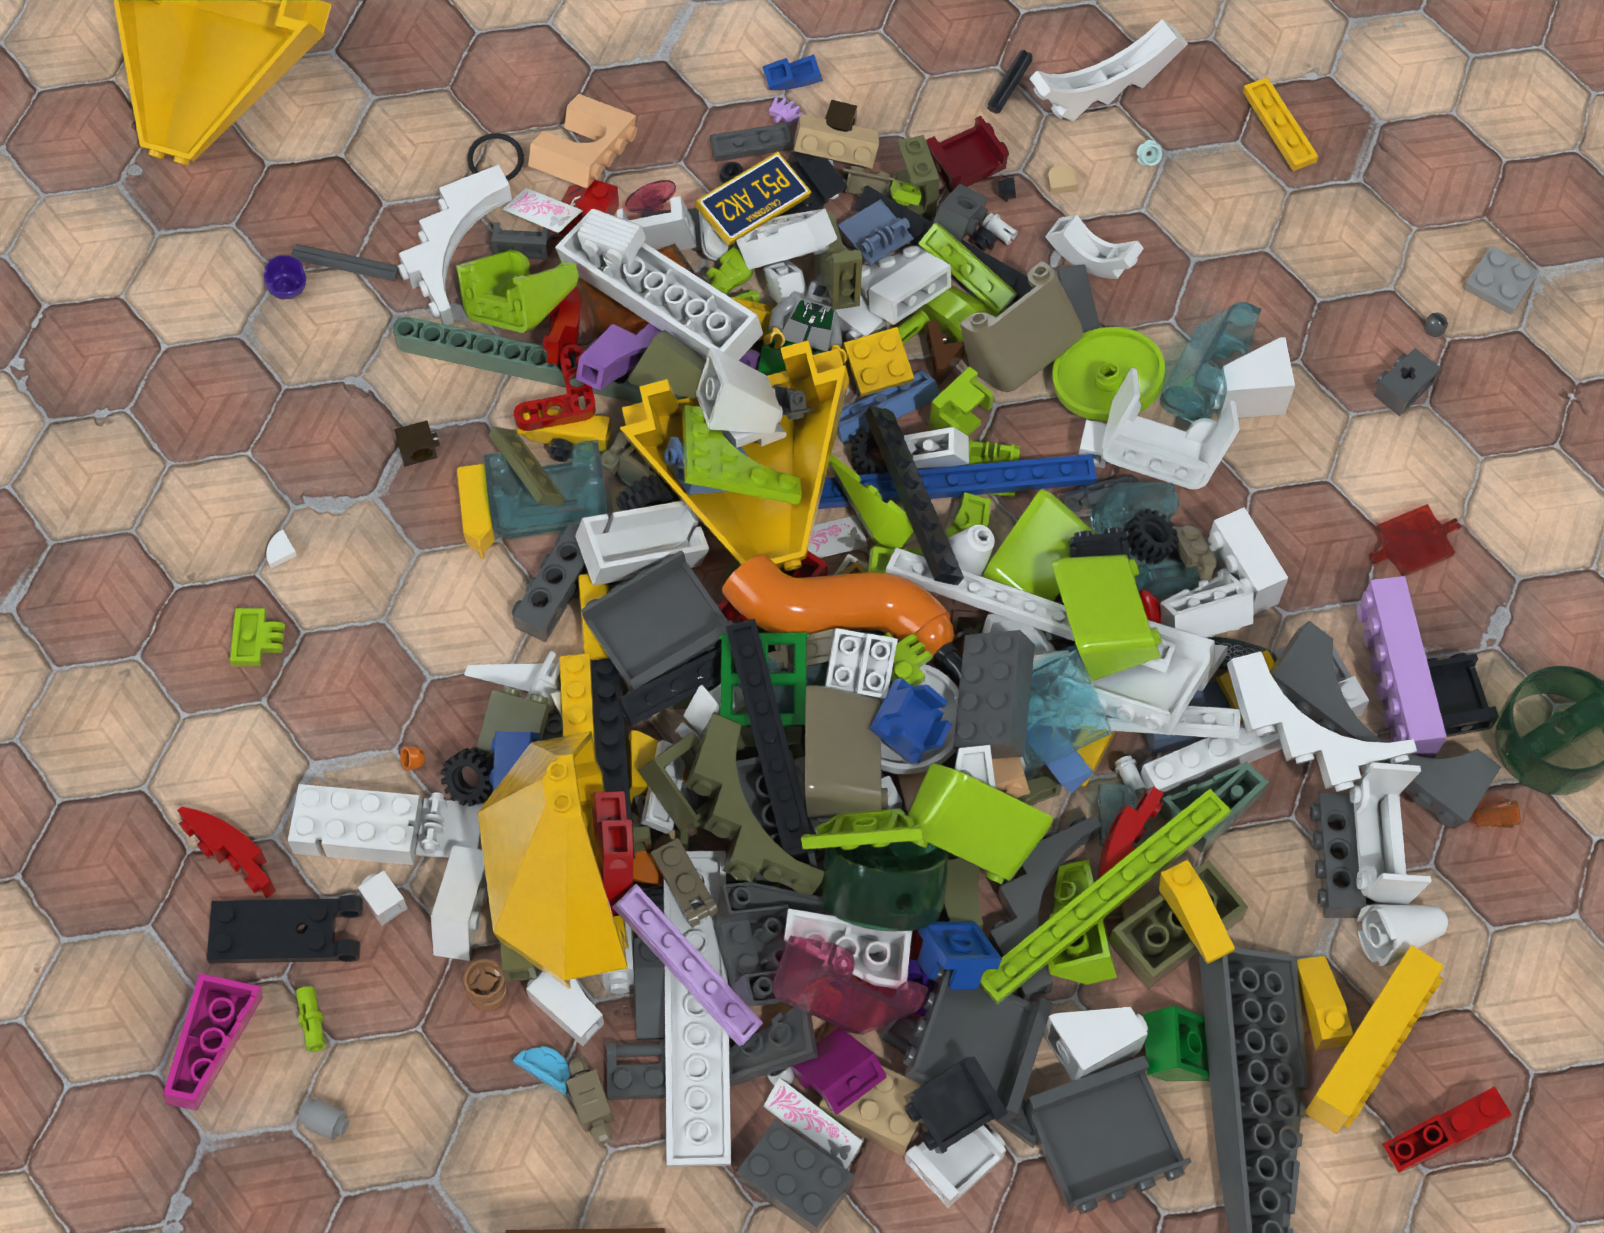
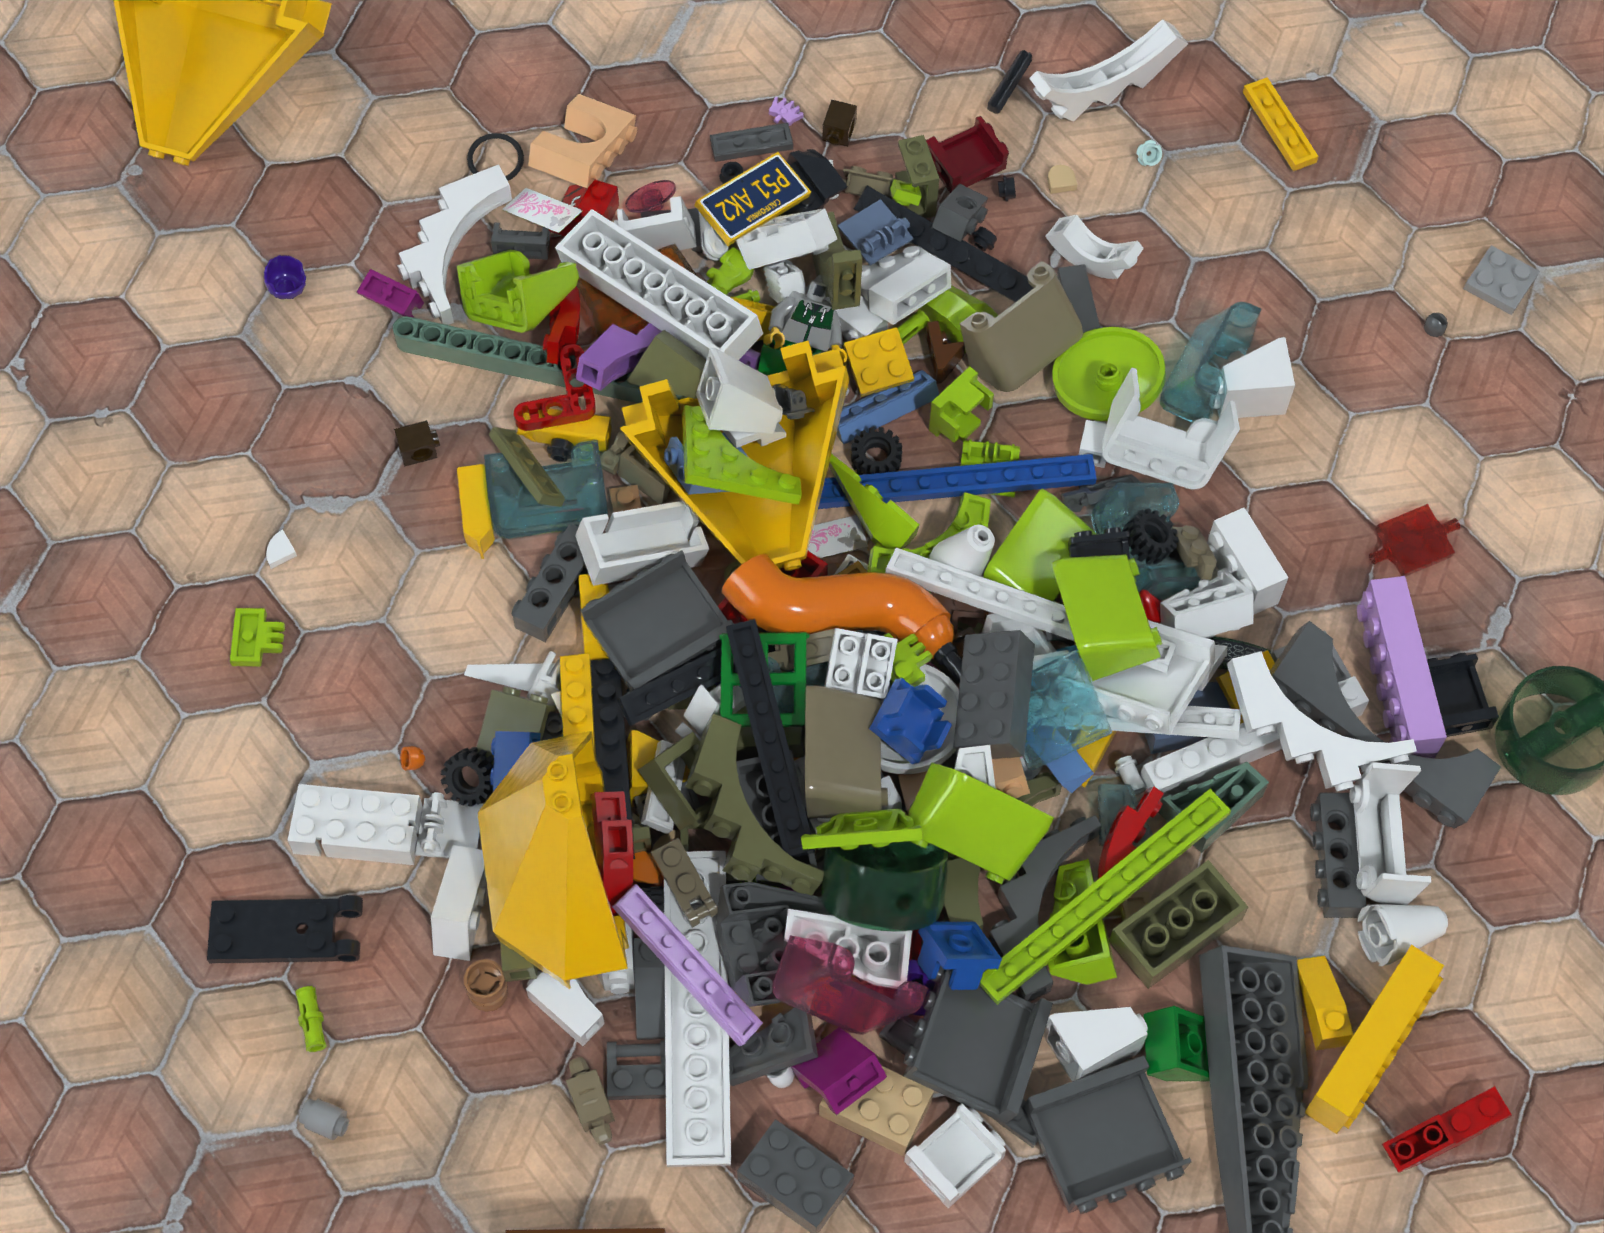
dark pink wedge [163,973,263,1111] -> none
red slope [177,807,276,899] -> none
dark grey axle [292,244,399,281] -> none
white brick [358,870,407,926] -> none
medium azure tile [512,1046,570,1096] -> none
white brick [577,209,646,265] -> none
black tyre [616,474,673,511] -> none
blue slope [763,54,823,90] -> none
white sticker [763,1077,863,1169] -> none
tan arch [794,114,879,168] -> none
black plate [864,406,964,586] -> none
white brick [904,427,969,470] -> none
black panel [904,1056,1008,1154] -> none
lime tile [918,222,1018,315] -> none
white pin [982,213,1018,245] -> none
yellow slope [1159,859,1235,964] -> none
dark grey brick [1374,348,1441,416] -> none
clear orange cone [1473,799,1521,828] -> none
none -> magenta hinge [357,269,424,318]

